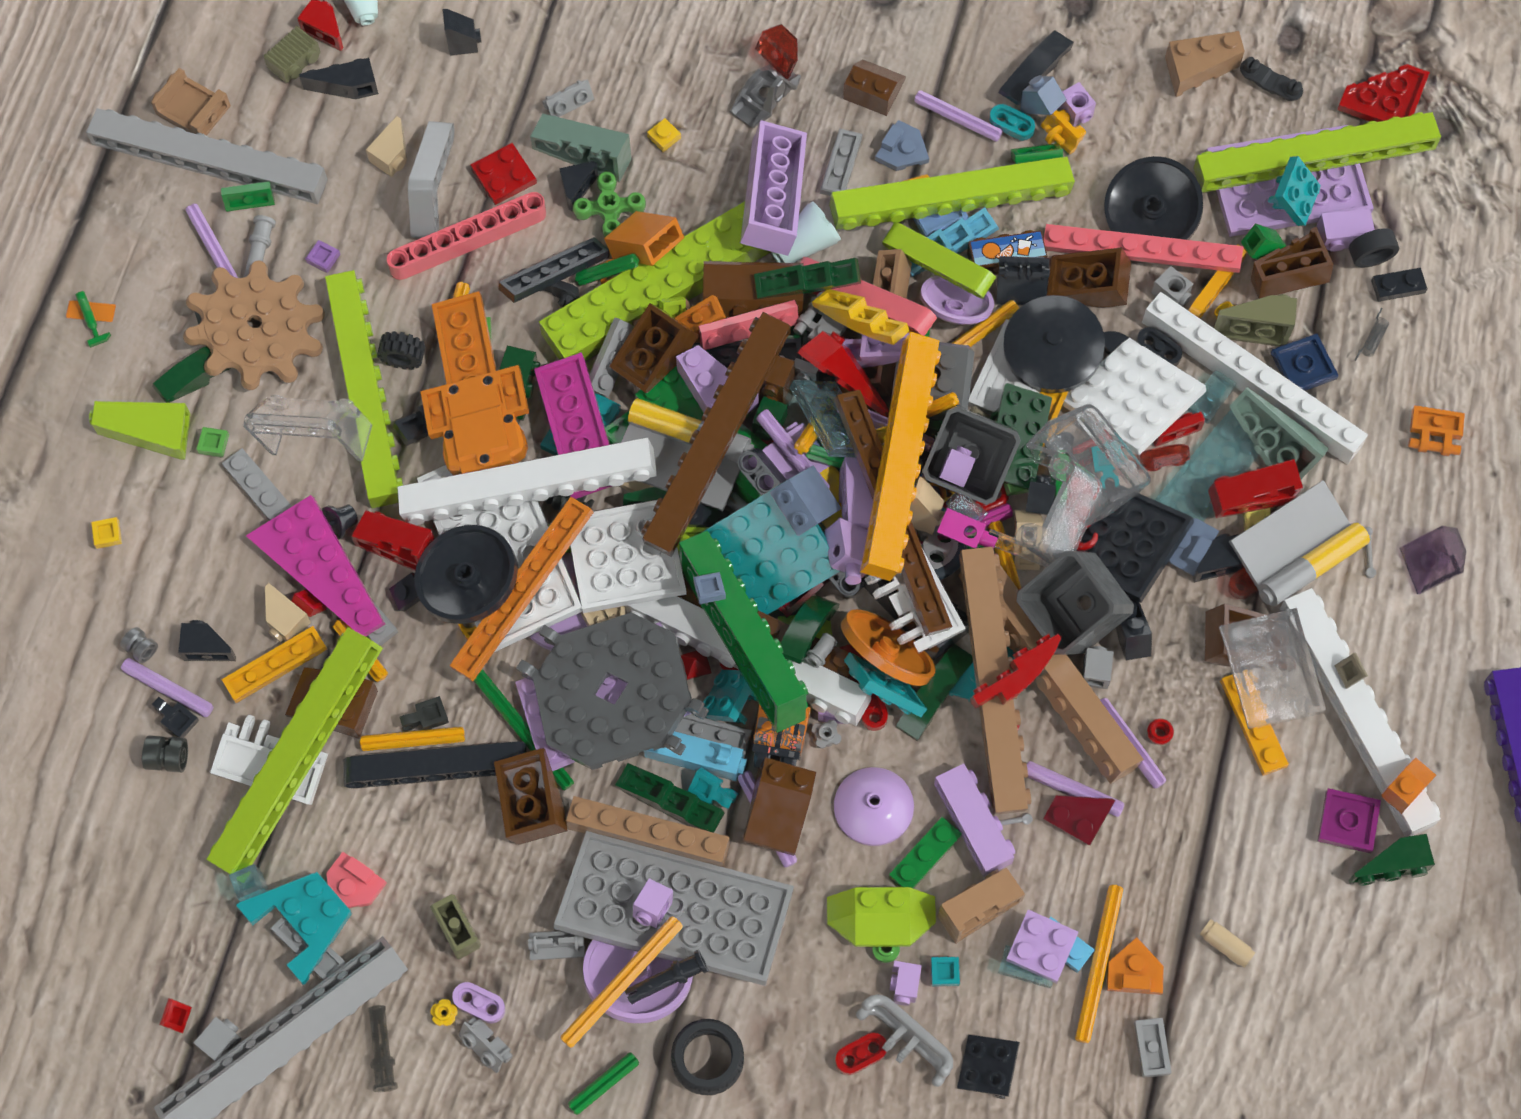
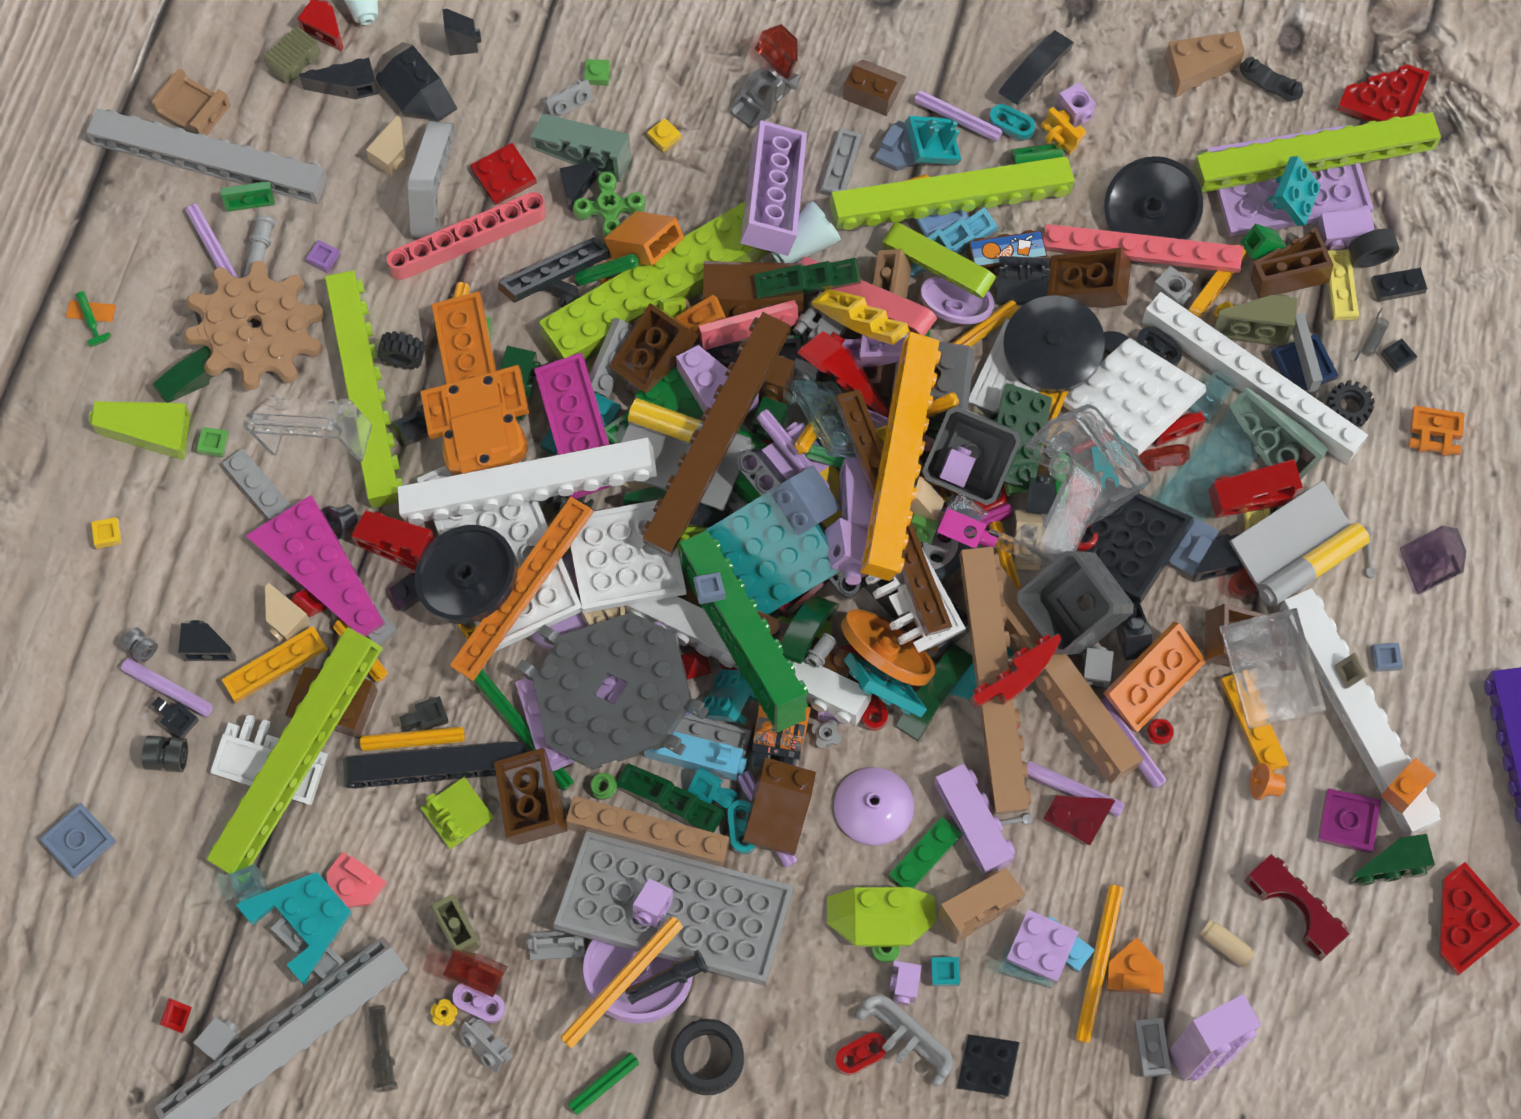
sand blue slope [1020,75,1067,115] -> none
none -> sand blue plate [39,803,117,879]
none -> black wedge [376,42,457,122]
none -> lime hinge [420,777,495,850]
none -> clear red slope [443,949,508,997]
none -> bright green plate [585,59,610,86]
none -> bright green plate [590,773,617,800]
none -> teal plate [728,800,756,855]
none -> teal plate [905,115,962,165]
none -> bright green plate [912,514,939,545]
none -> orange plate [1104,622,1207,732]
none -> lavender brick [1168,994,1262,1082]
none -> dark red arch [1244,854,1349,961]
none -> orange piece [1250,763,1286,800]
none -> light grey tile [1292,313,1323,392]
none -> black tyre [1325,380,1375,427]
none -> light yellow tile [1328,250,1359,321]
none -> sand blue tile [1371,643,1403,672]
none -> black tile [1381,338,1417,373]
none -> red plate [1439,862,1521,976]

